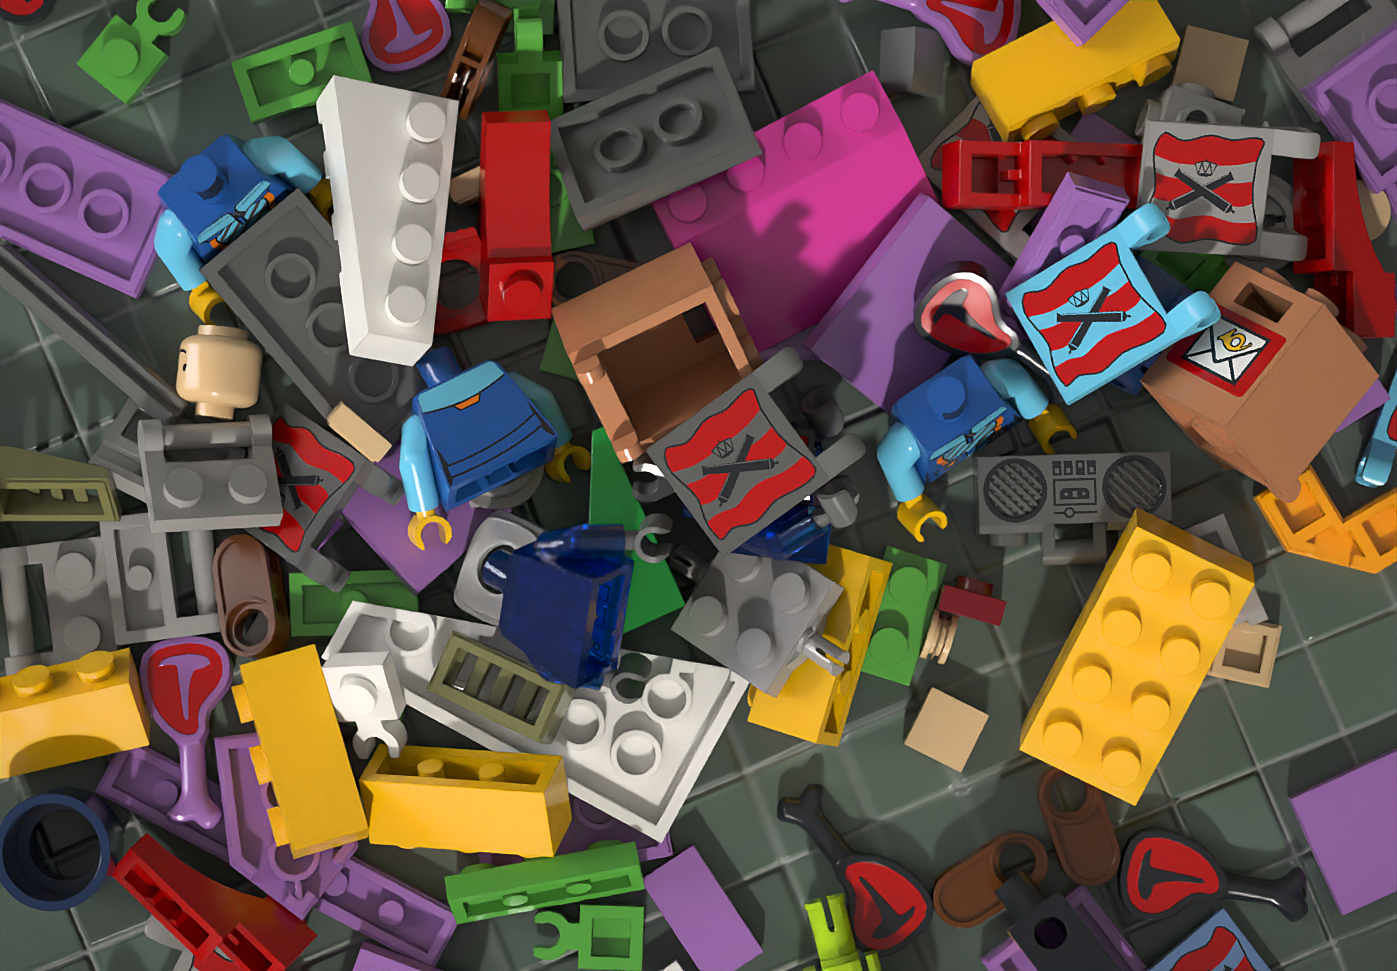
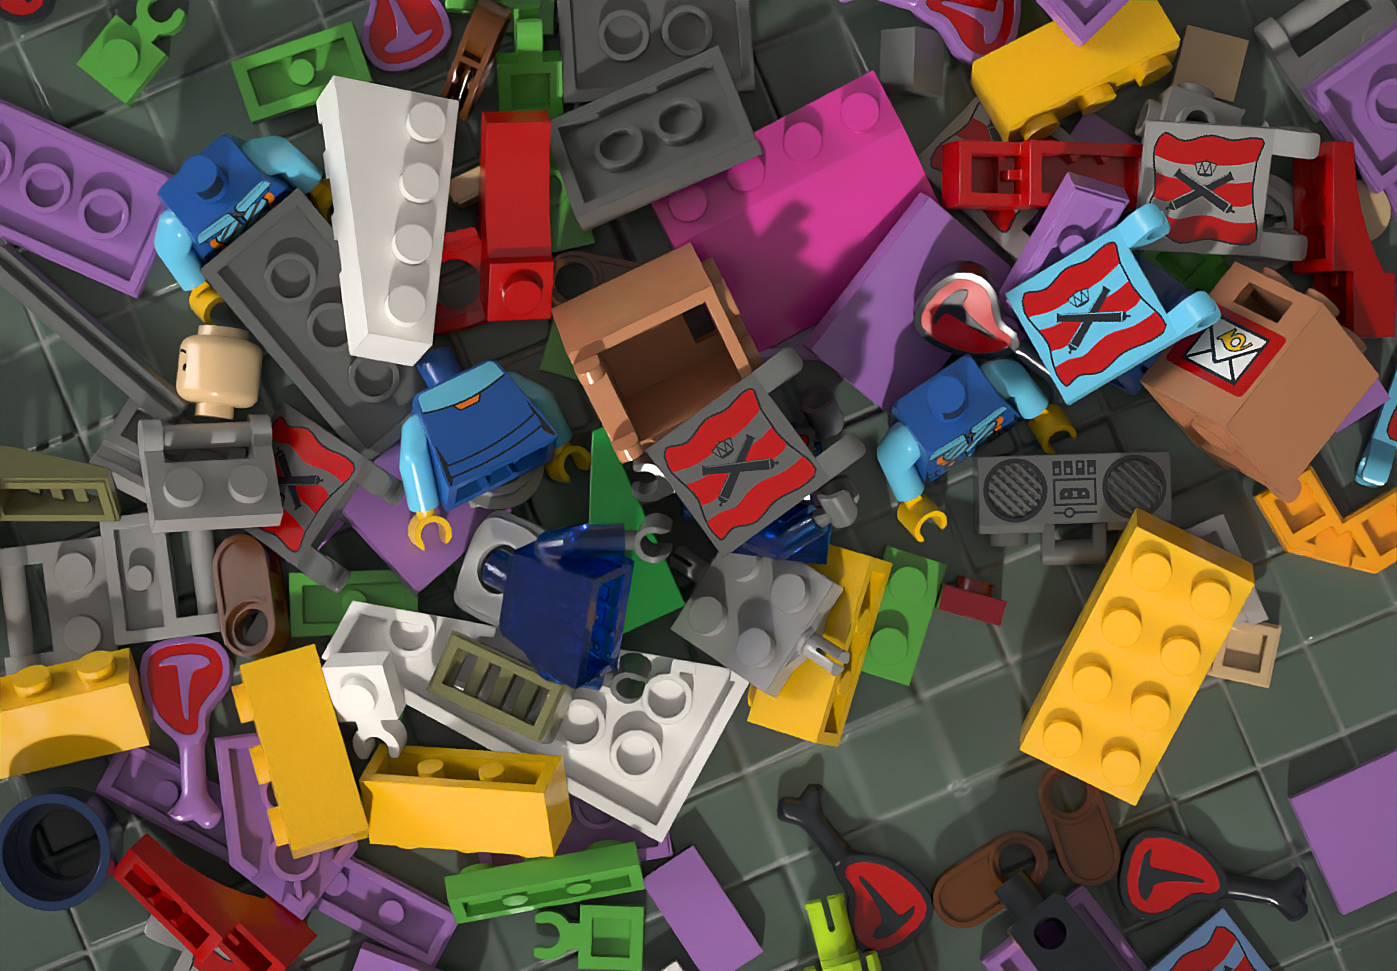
tan tile [327,401,393,463] -> none
tan tile [903,686,989,772] -> none
tan piece [919,608,959,664] -> none

